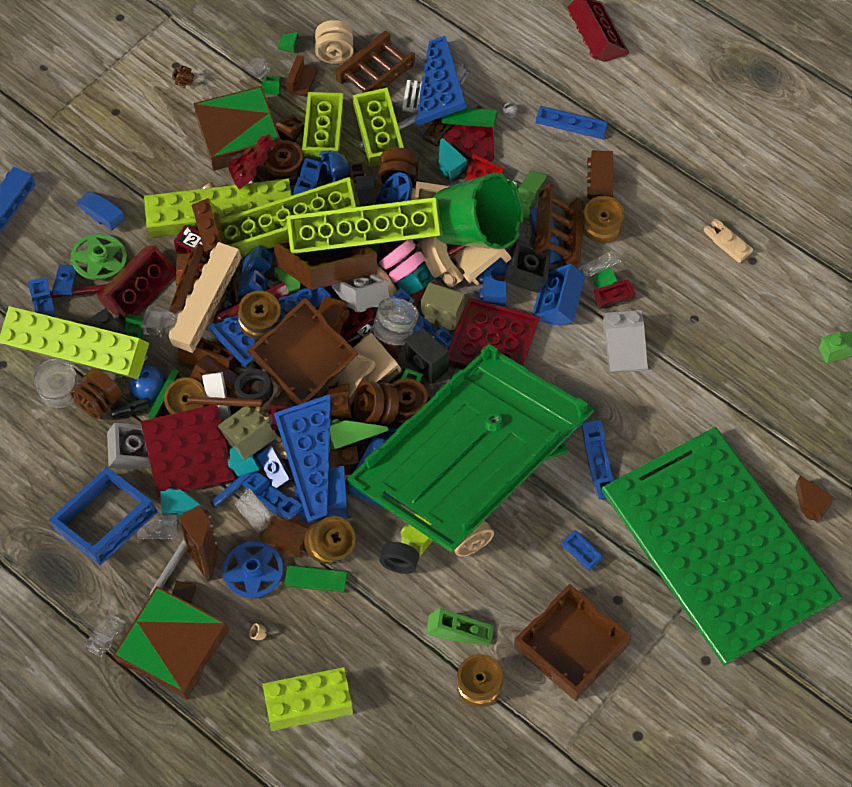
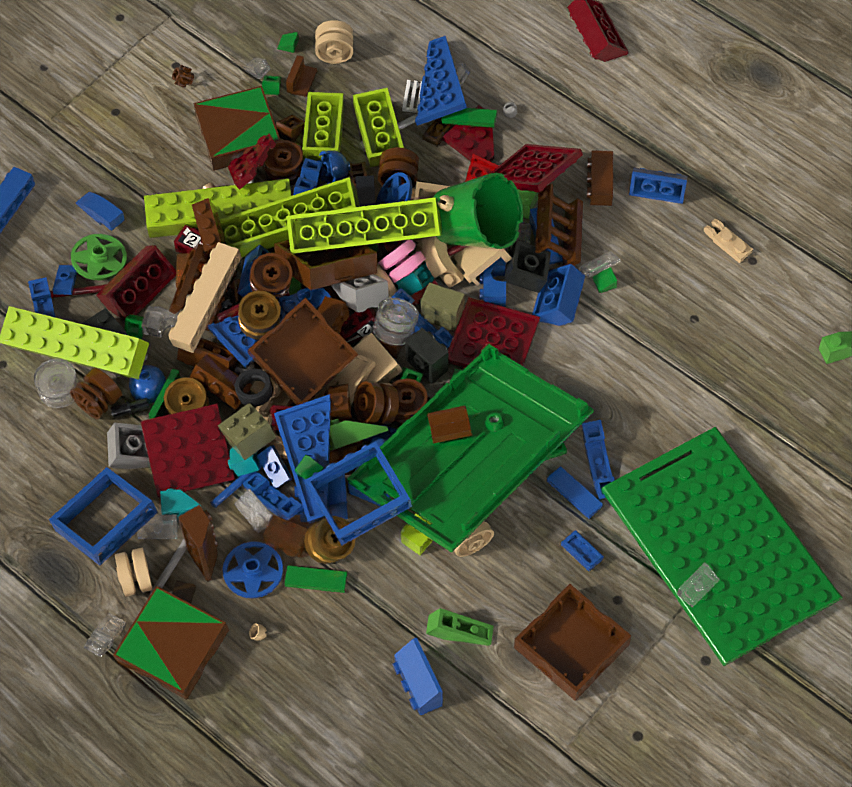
reddish brown bar [187,396,263,407] -> none
white tile [202,372,231,423] -> none
lime brick [262,667,353,731] -> none
reddish brown fence [335,30,415,93] -> none
black tyre [379,542,419,574] -> none
teal slope [439,138,467,182] -> none
pearl gold wheel [457,654,503,707] -> none
blue tile [535,106,609,140] -> none
pearl gold wheel [583,196,625,243] -> none
dark red plate [593,279,635,309] -> none
light grey slope [603,310,648,373] -> none
reddish brown slope [795,475,834,523] -> none
none -> tan wheel [115,547,153,597]
none -> reddish brown wheel [250,253,292,300]
none -> green slope [295,455,324,480]
none -> blue window [305,441,413,546]
none -> slope [392,637,443,715]
none -> reddish brown panel [427,406,472,443]
none -> tan hinge [437,195,454,212]
none -> dark red plate [491,144,583,192]
none -> blue tile [547,466,603,519]
none -> blue slope [629,167,688,204]
none -> clear slope [677,563,720,608]

